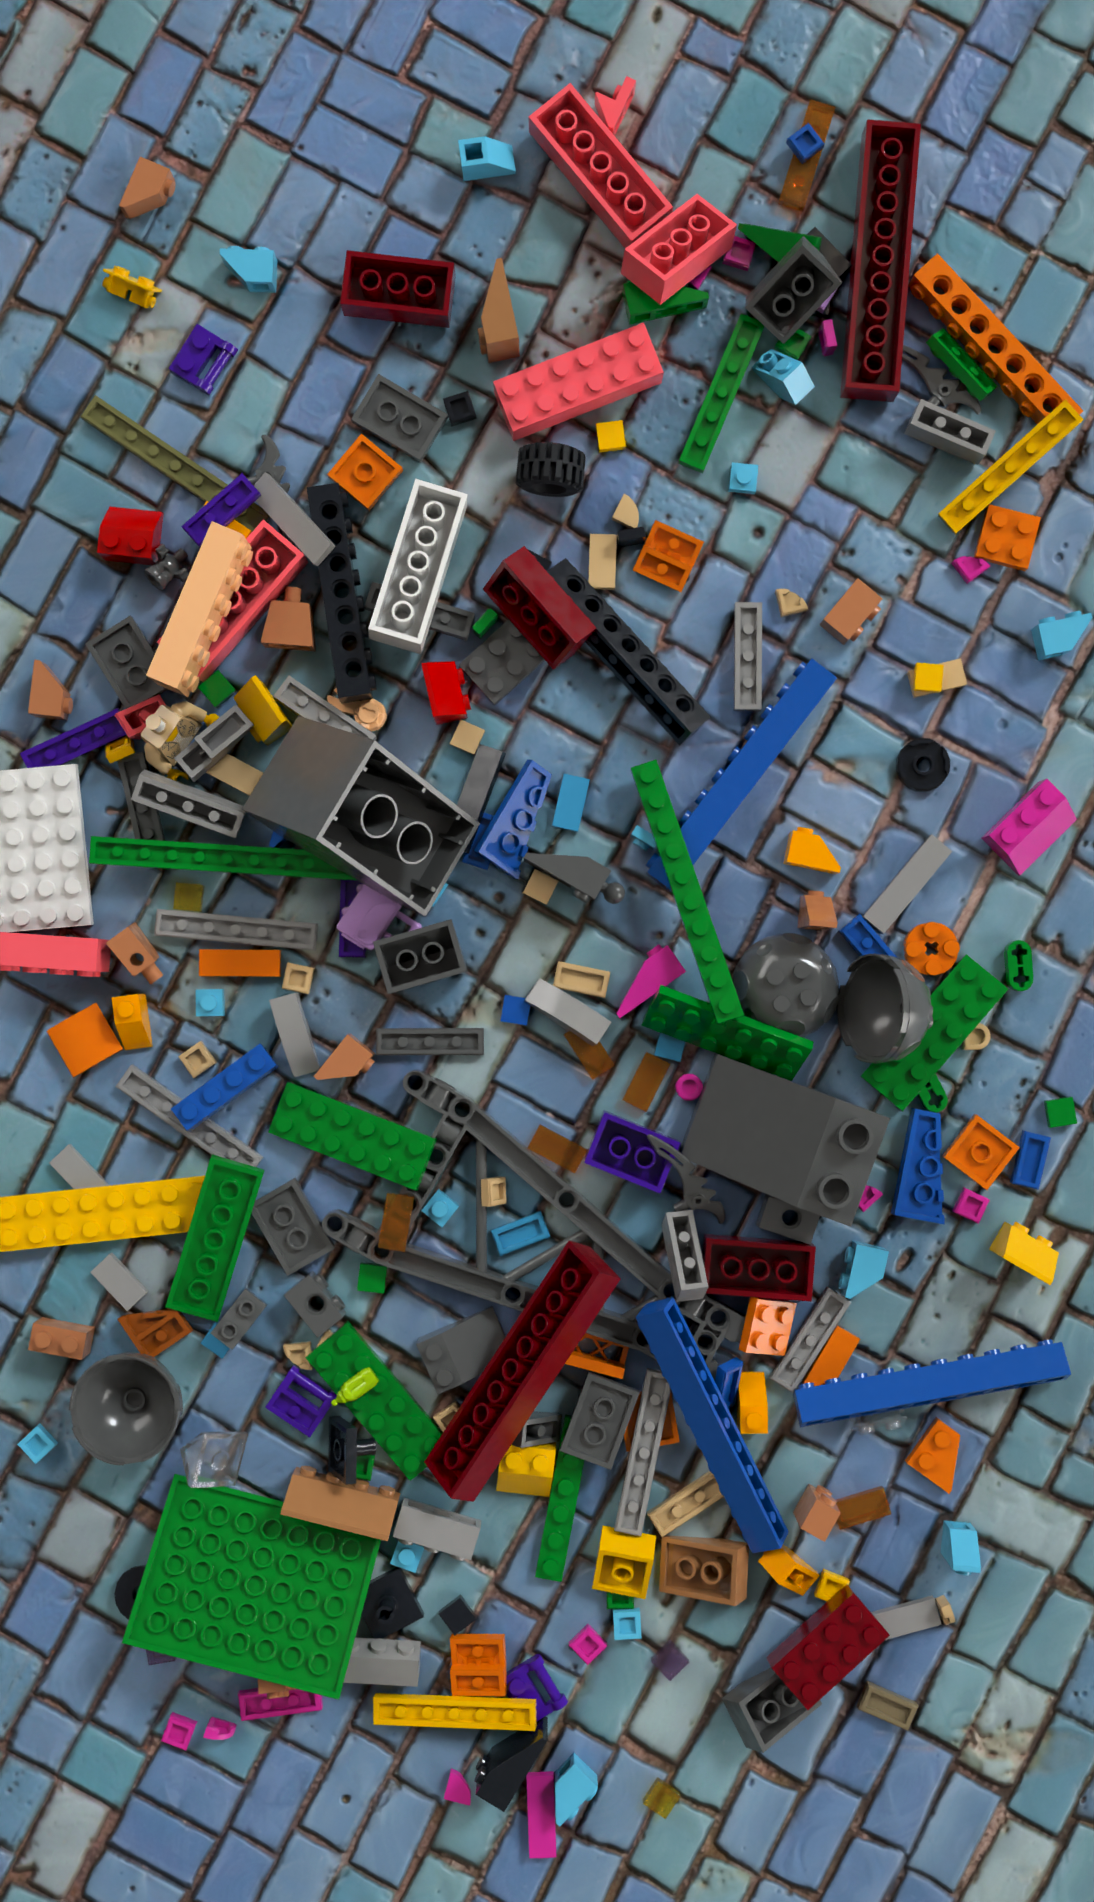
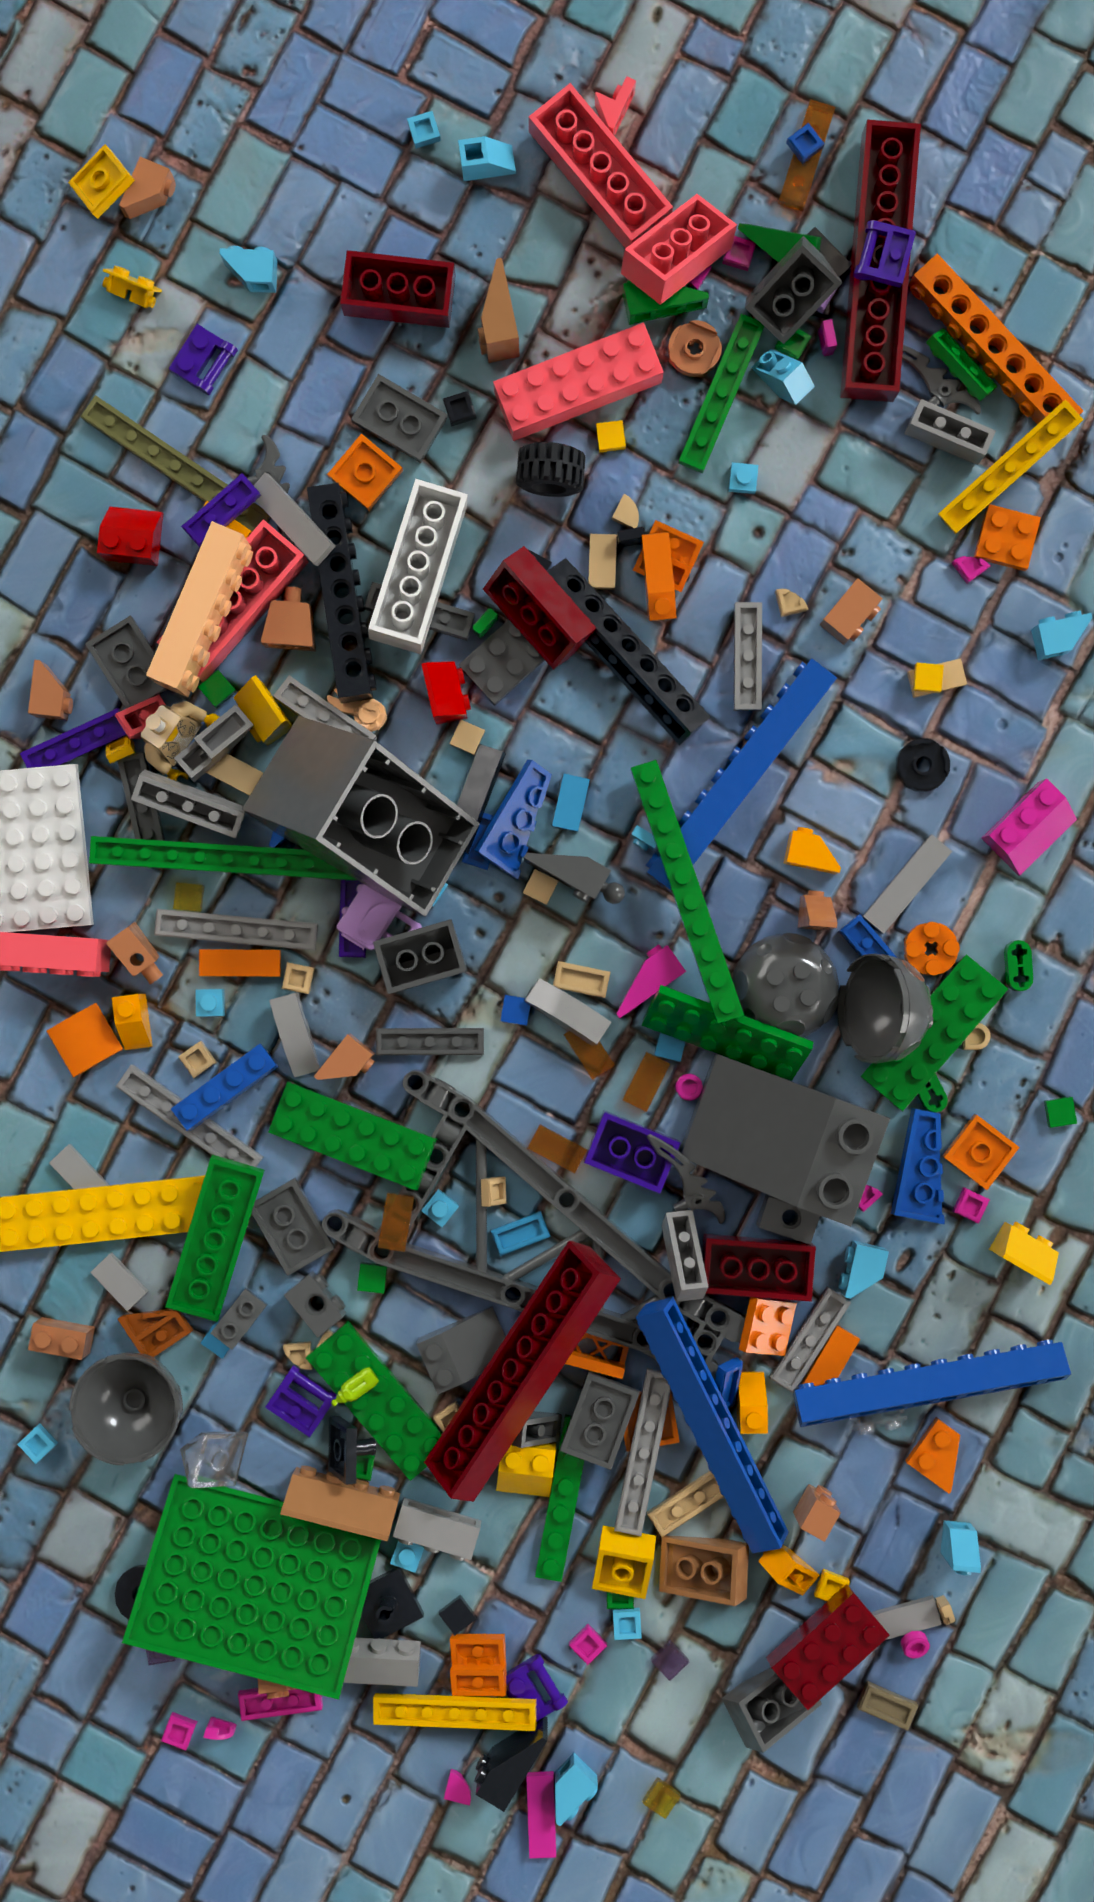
dark grey piece [144,544,189,591] -> none
clear orange tile [836,1486,891,1530] -> none
blue tile [1010,1130,1051,1190] -> none
none -> yellow tile [68,144,135,219]
none -> medium azure plate [407,111,441,149]
none -> orange slope [642,532,677,621]
none -> nougat plate [668,320,722,377]
none -> dark purple plate [854,220,916,288]
none -> dark pink tile [901,1631,930,1658]

